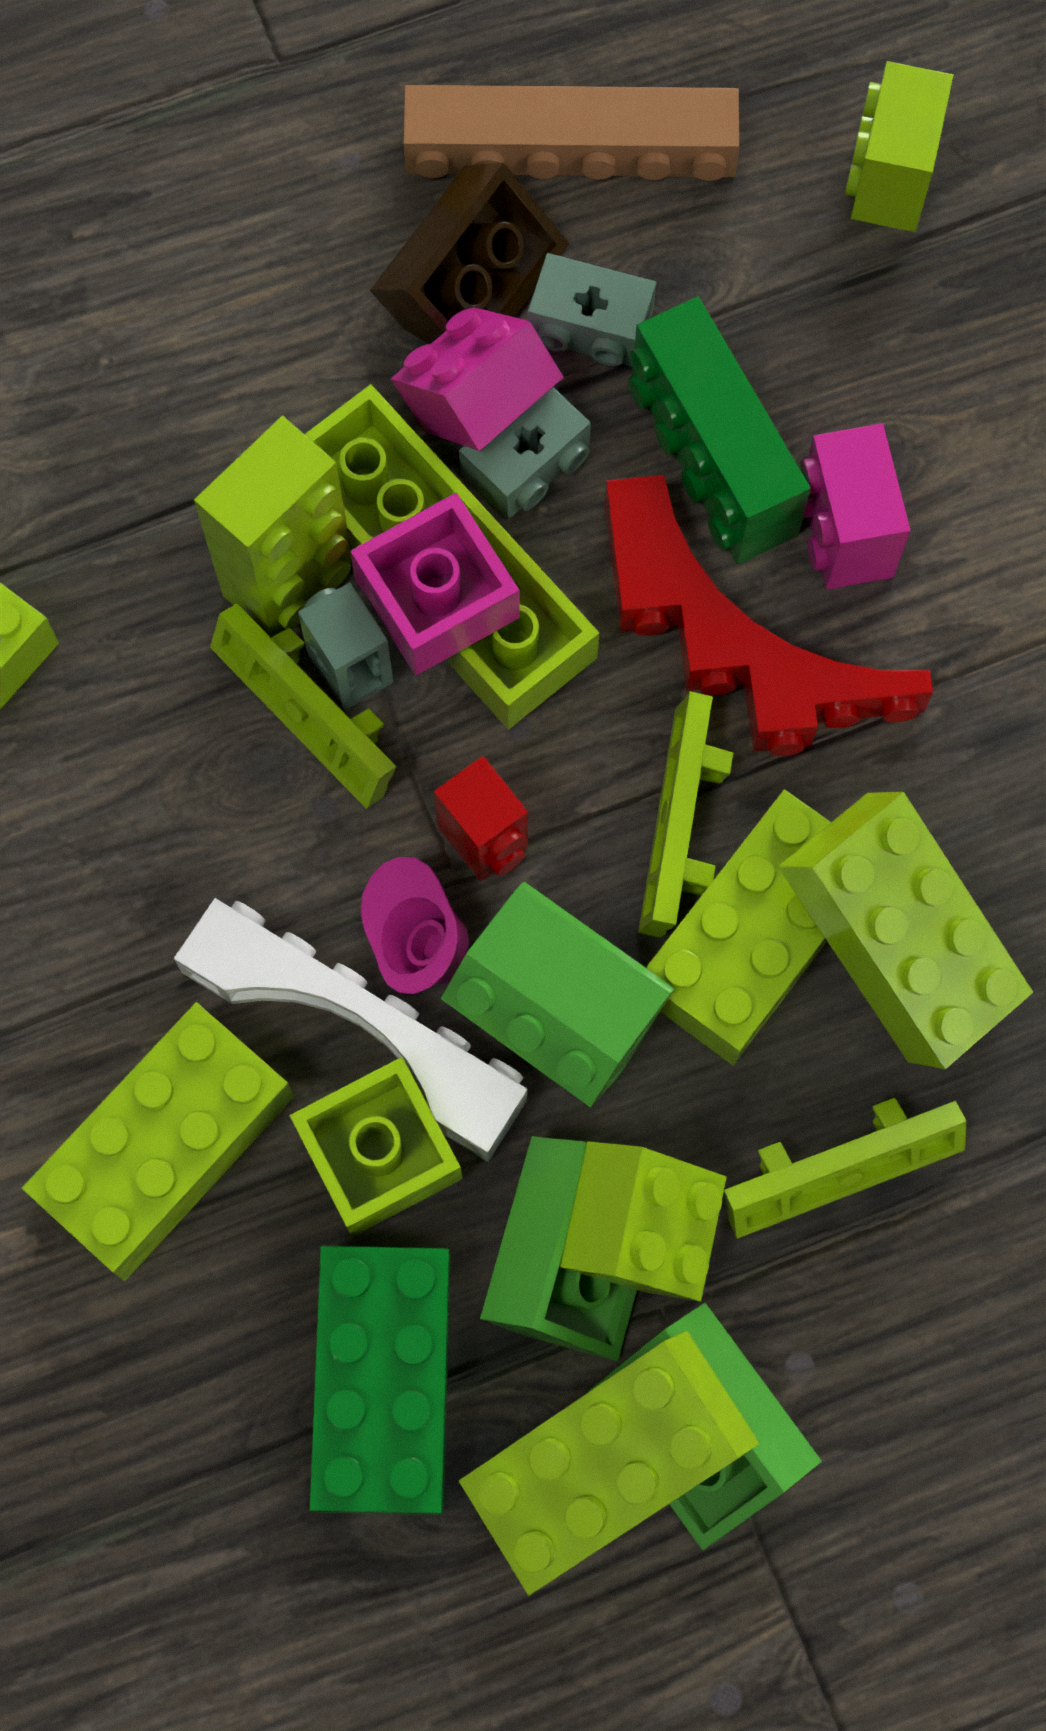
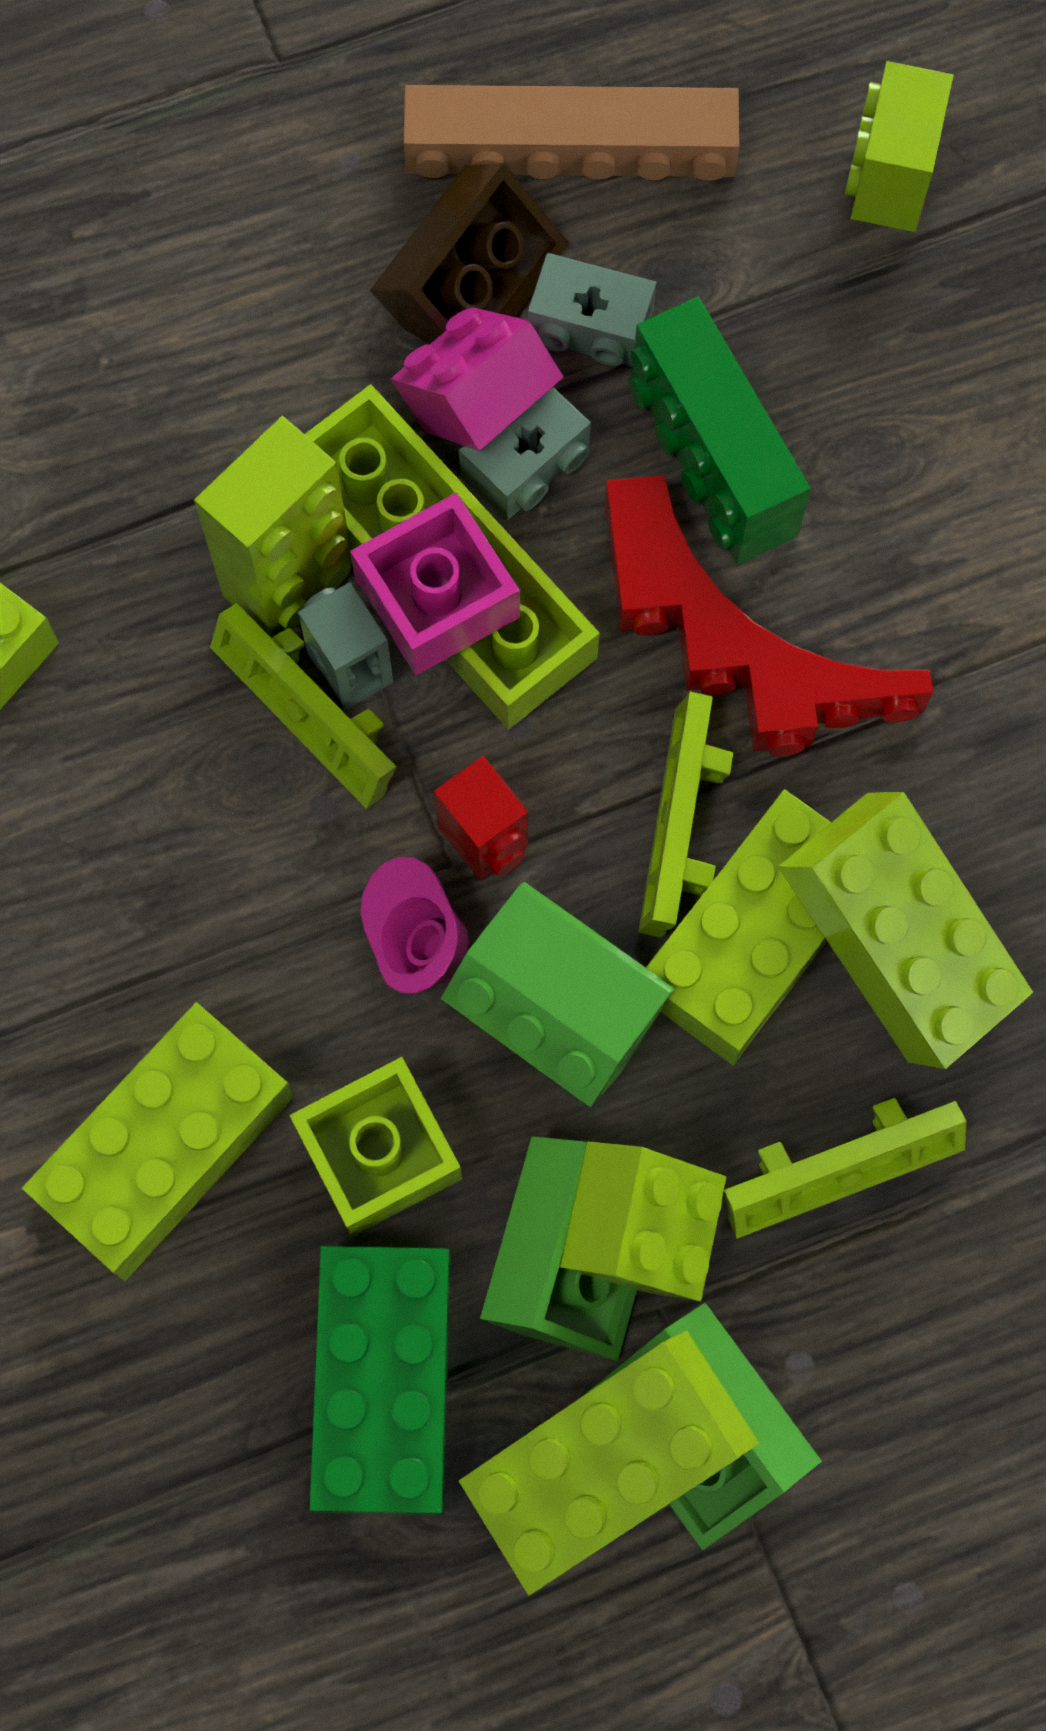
white arch [174,898,527,1162] -> none
dark pink brick [801,423,911,590] -> none

